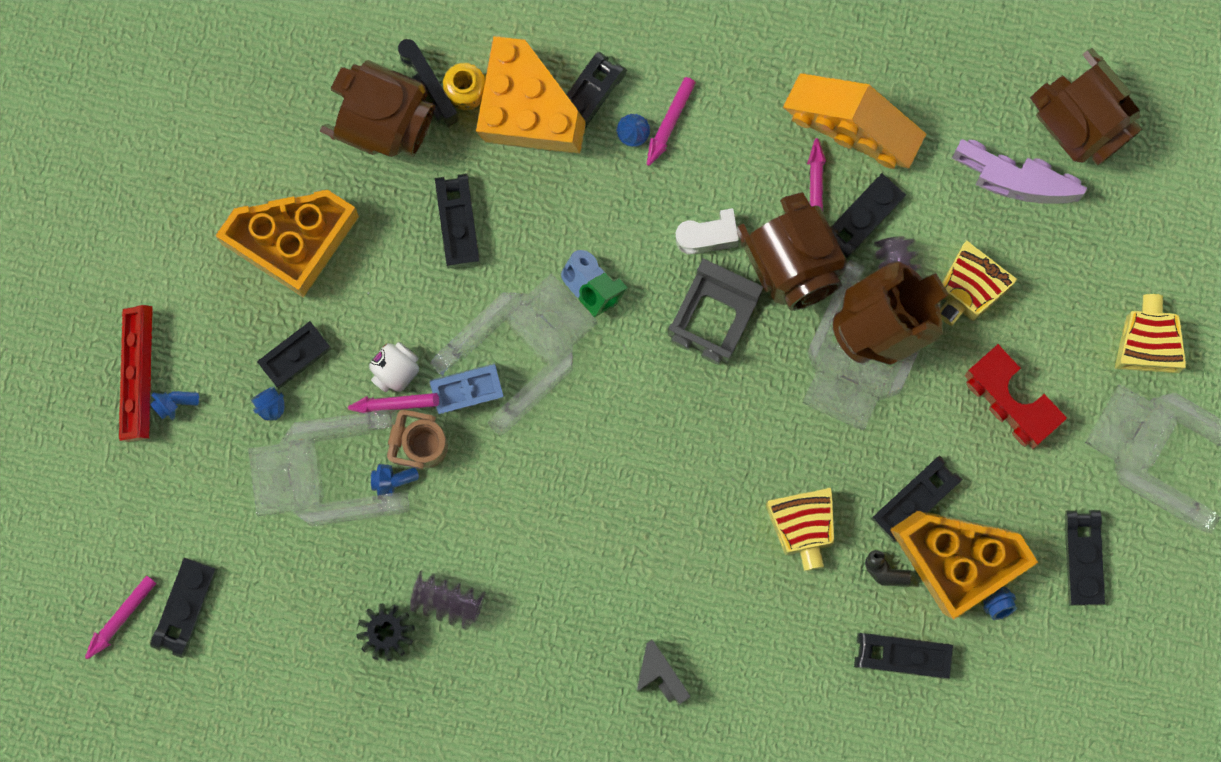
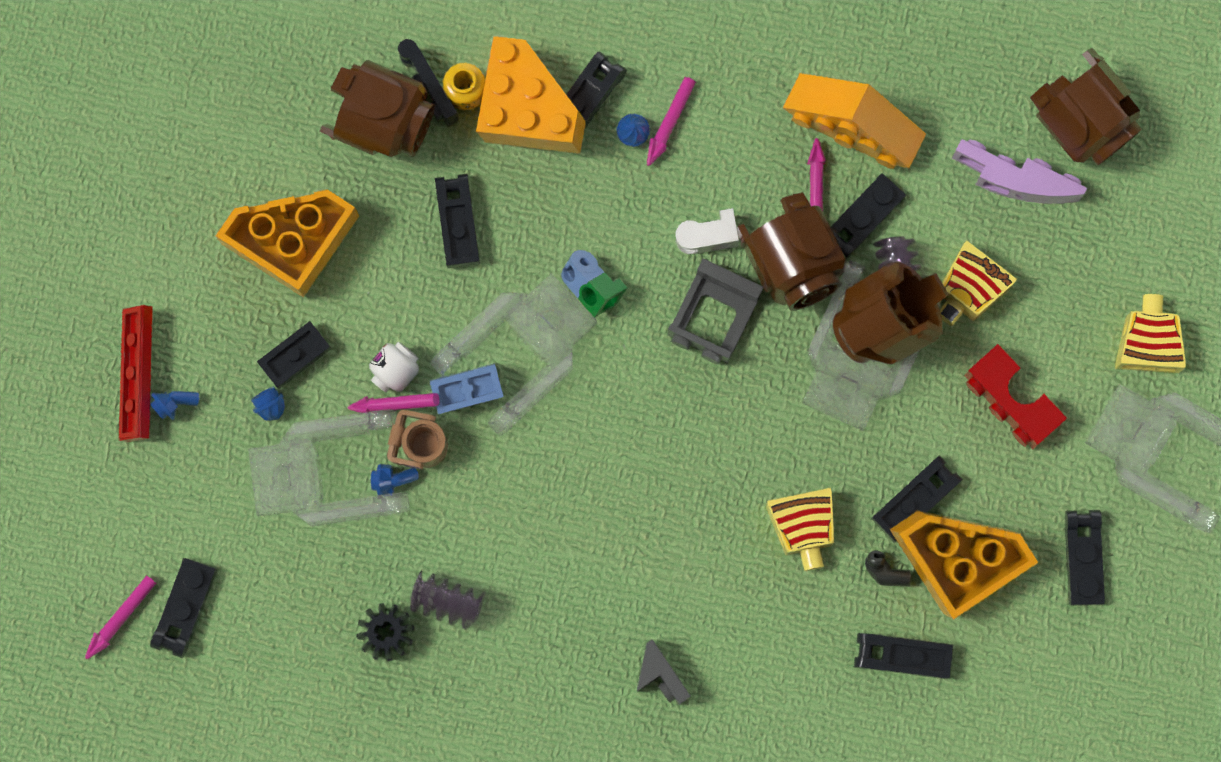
blue plate [983,586,1017,620] -> none

